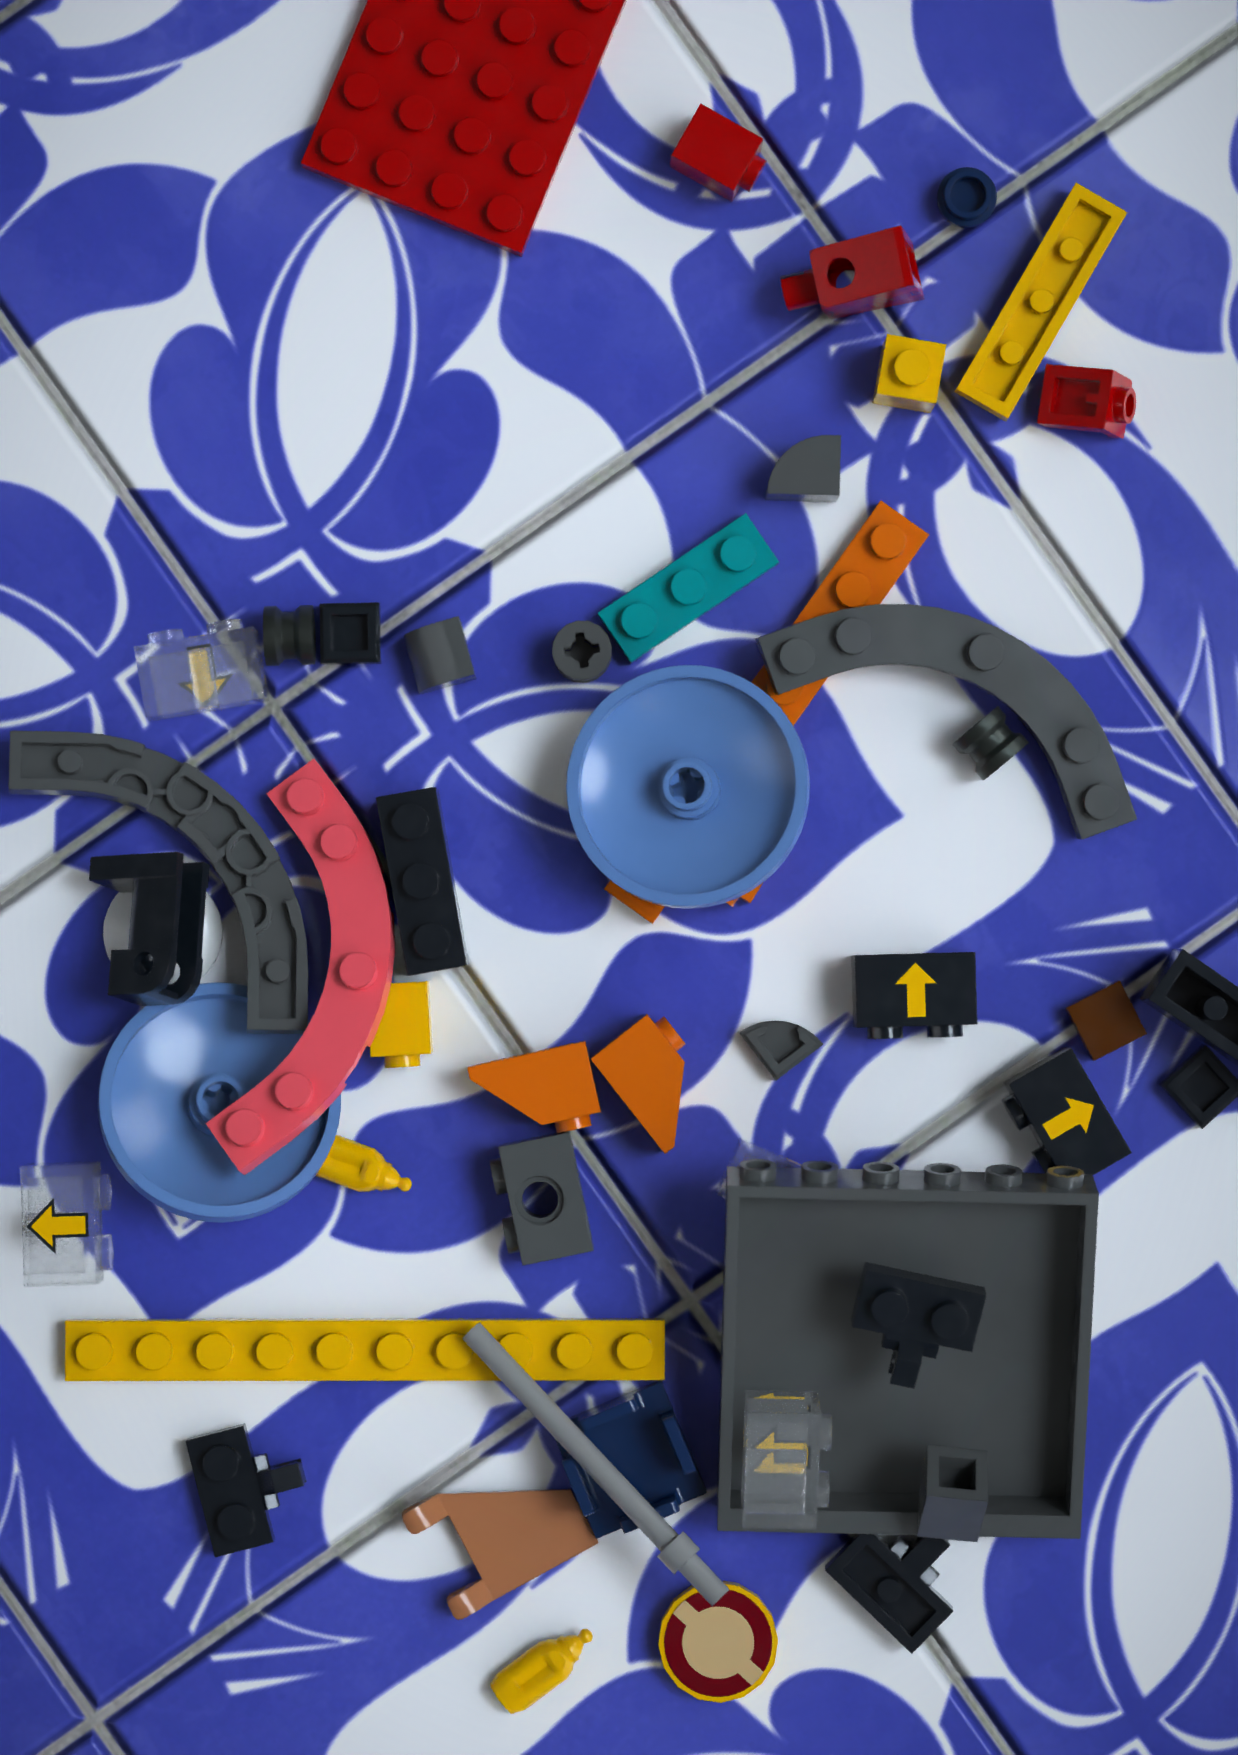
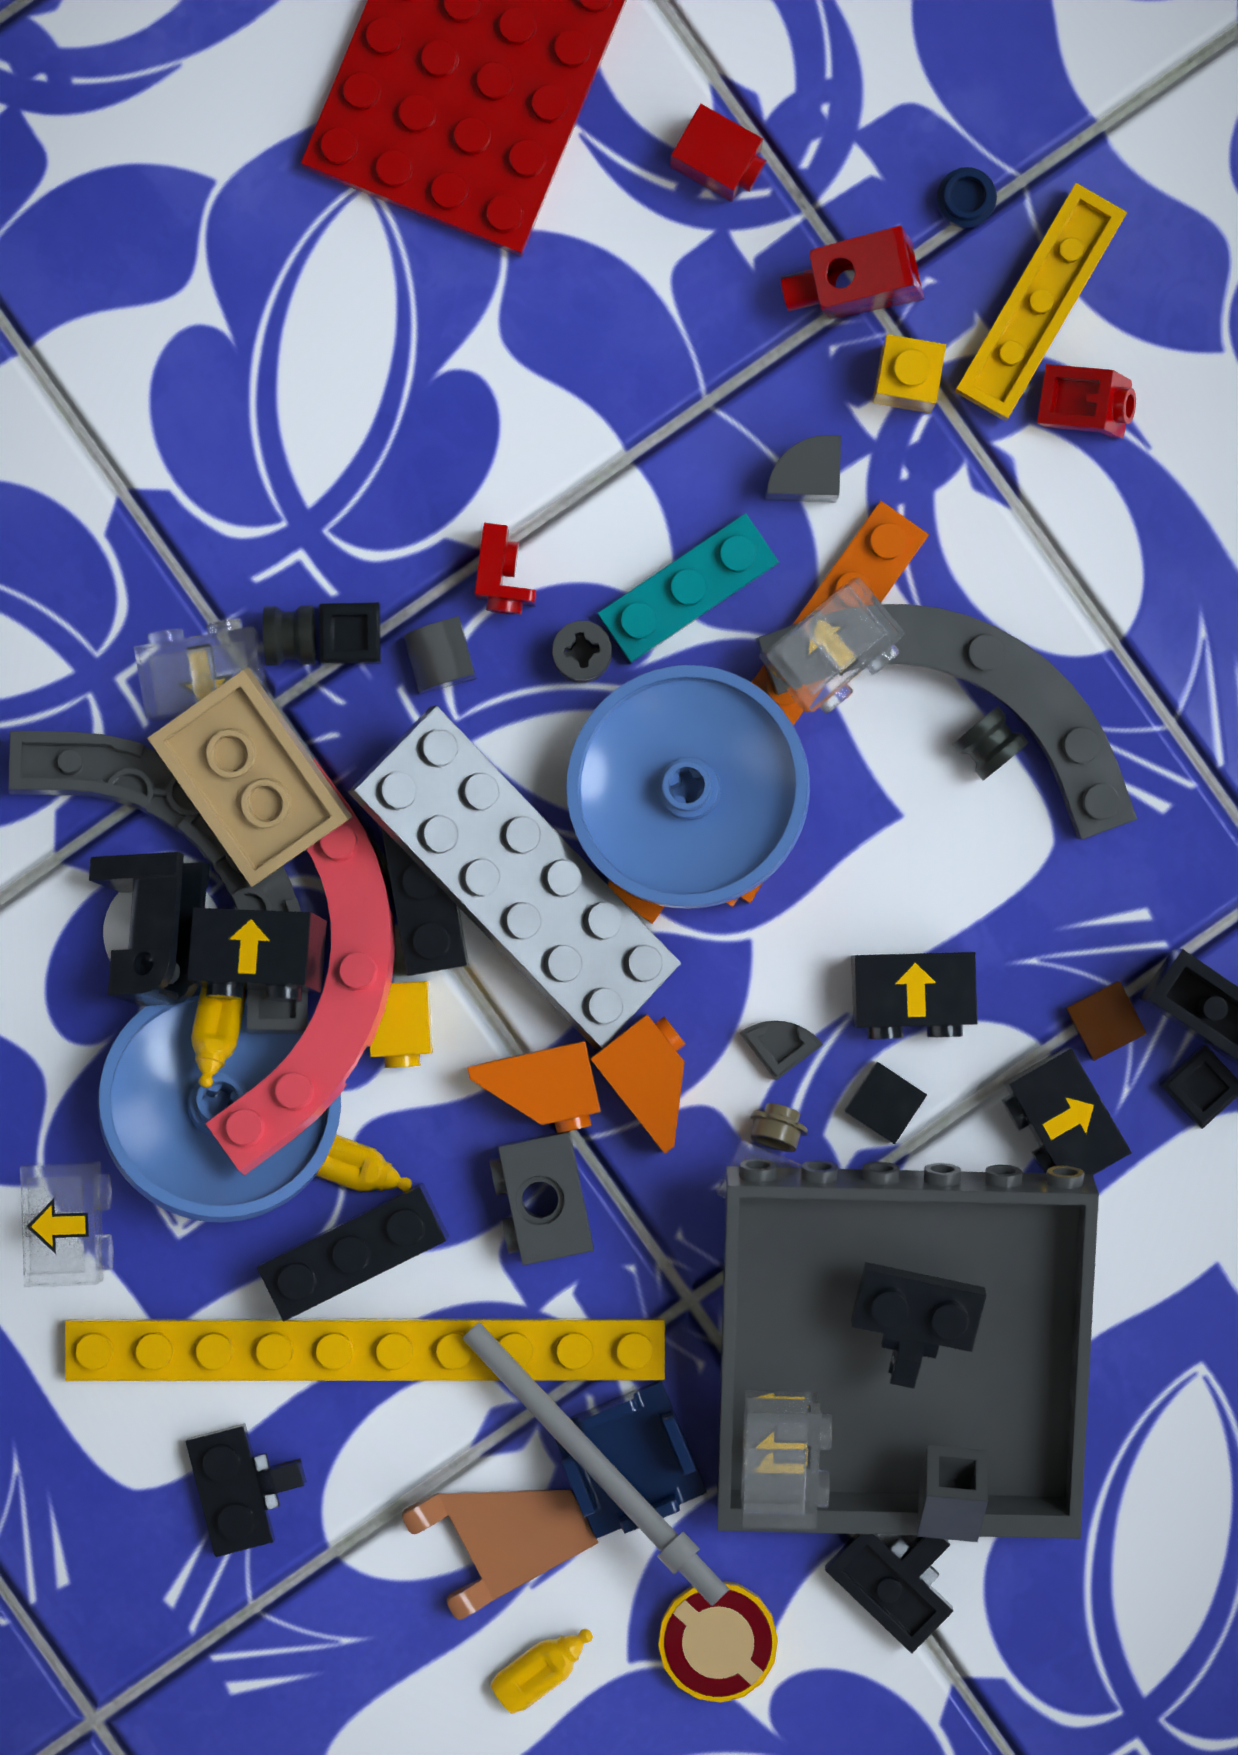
none -> tan plate [147,668,353,887]
none -> black brick [187,908,327,1002]
none -> yellow piece [191,987,246,1088]
none -> black brick [256,1183,449,1322]
none -> plate [348,705,681,1049]
none -> red bracket [475,522,537,615]
none -> dark tan plate [750,1103,808,1152]
none -> clear brick [759,577,906,714]
none -> black tile [844,1061,928,1144]

